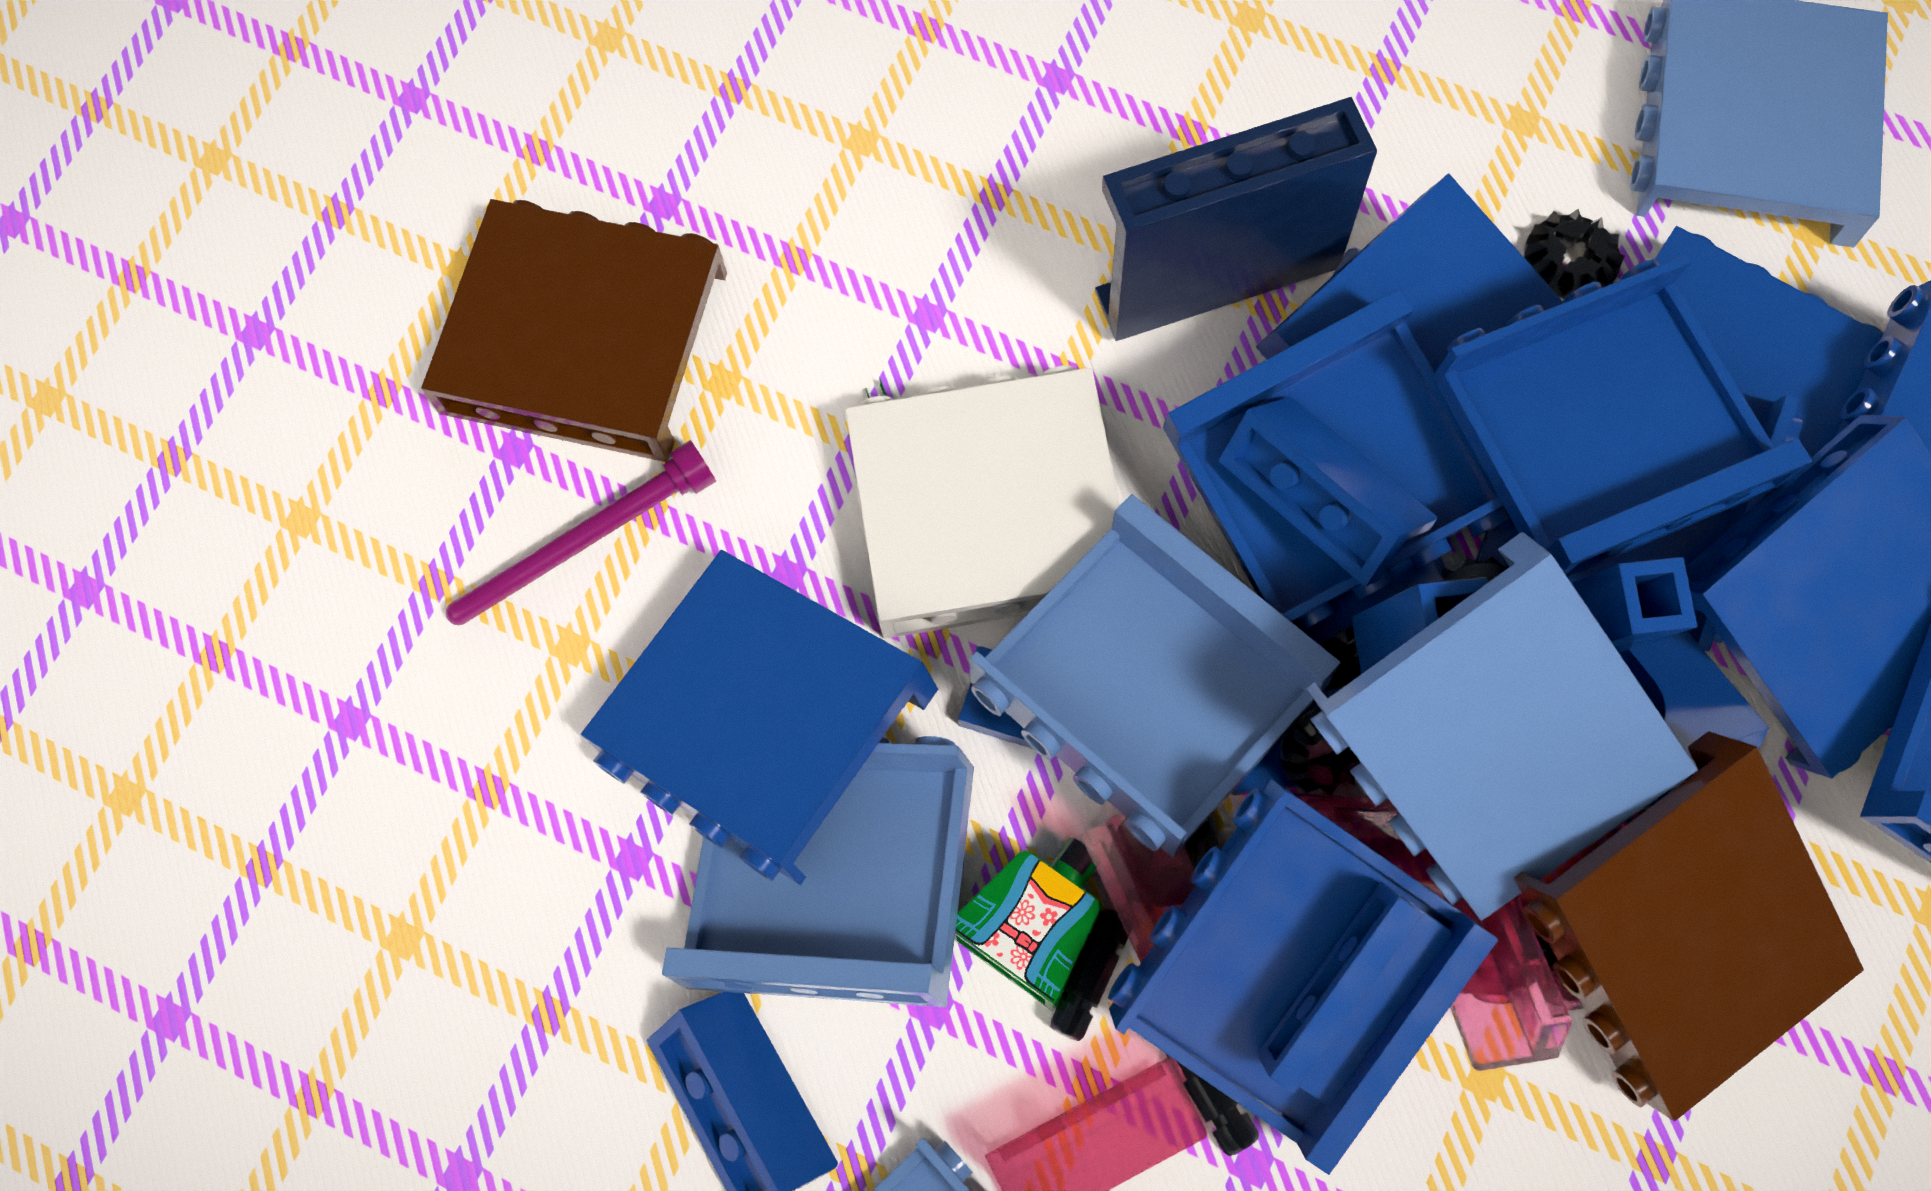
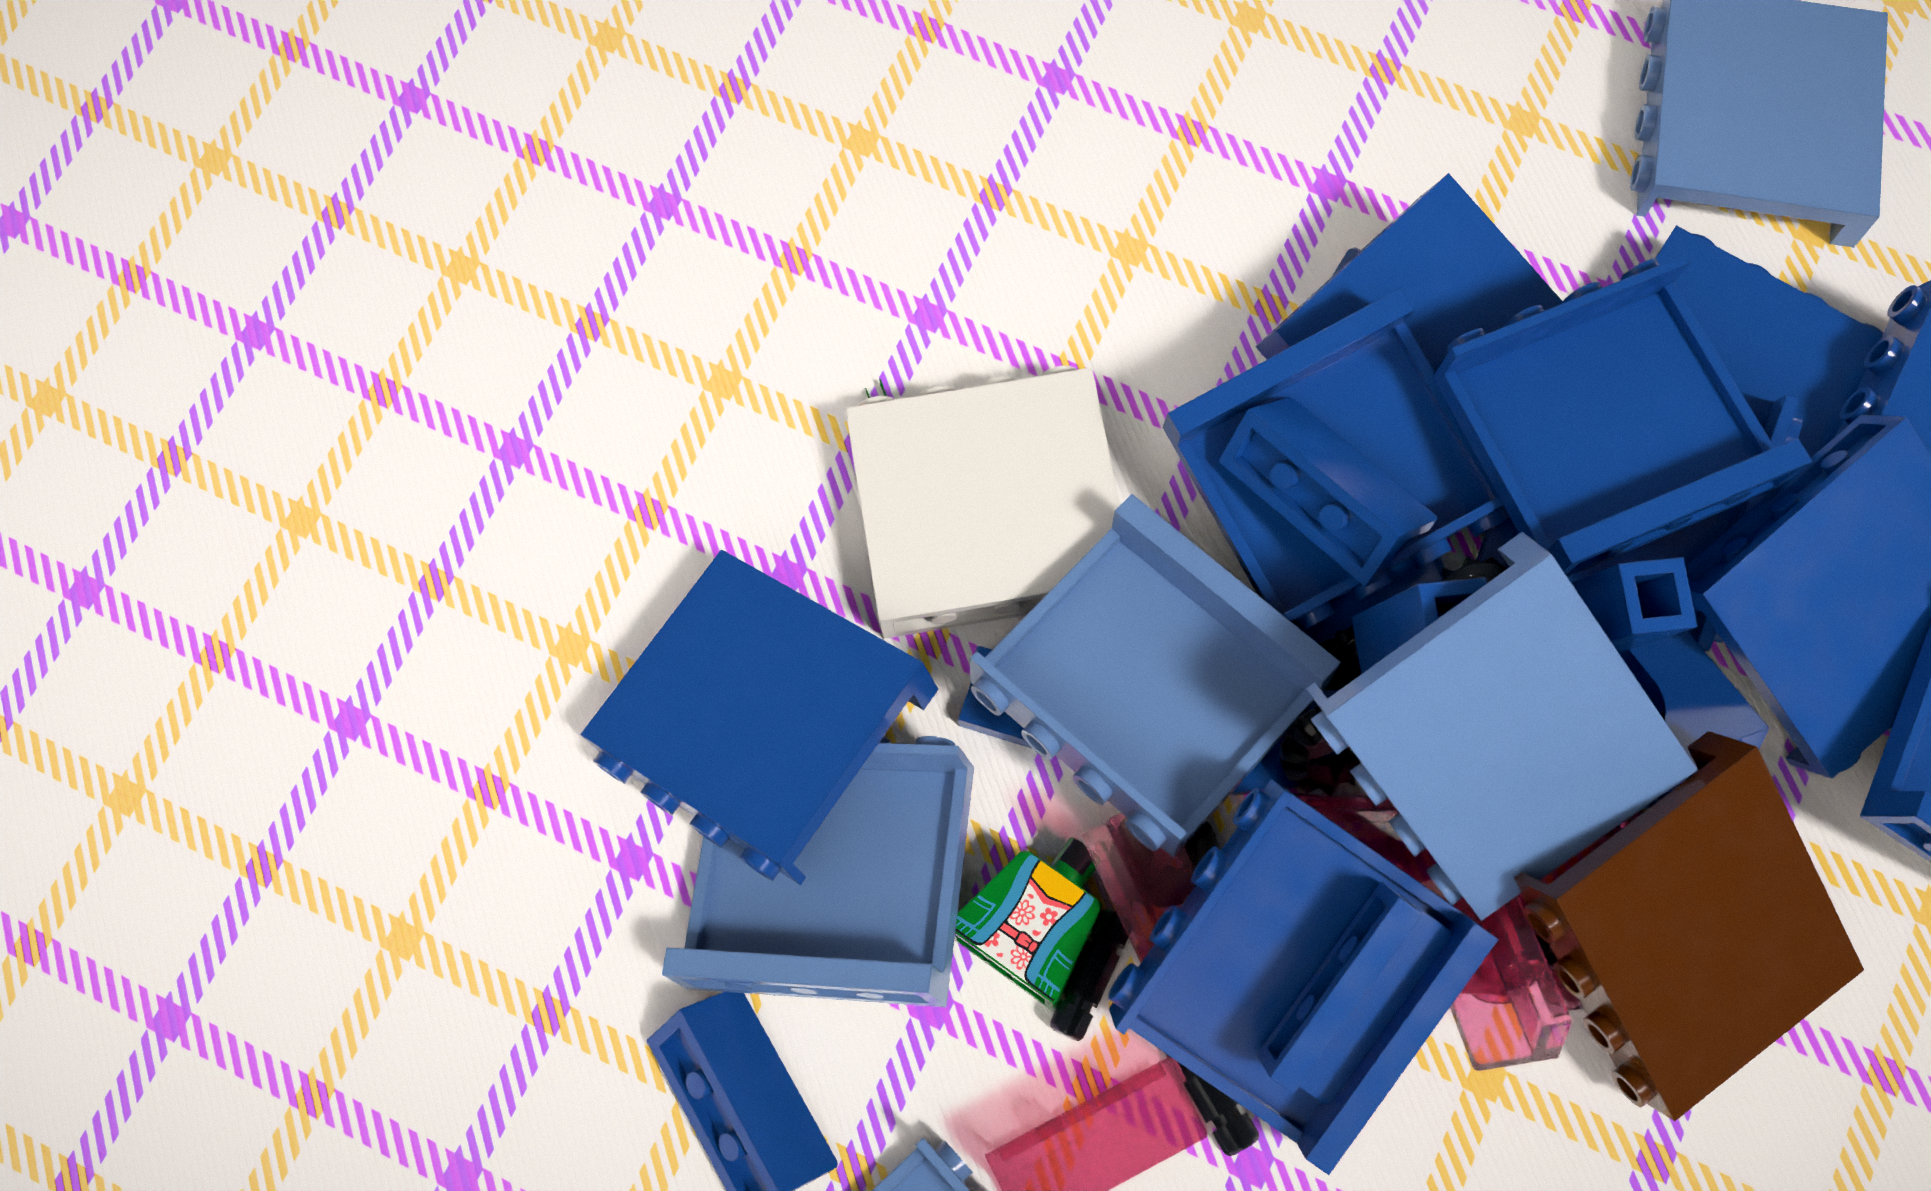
reddish brown panel [421,199,728,462] -> none
magenta piece [445,440,717,626] -> none
dark blue panel [1095,96,1378,342] -> none
black gear [1524,208,1625,299] -> none

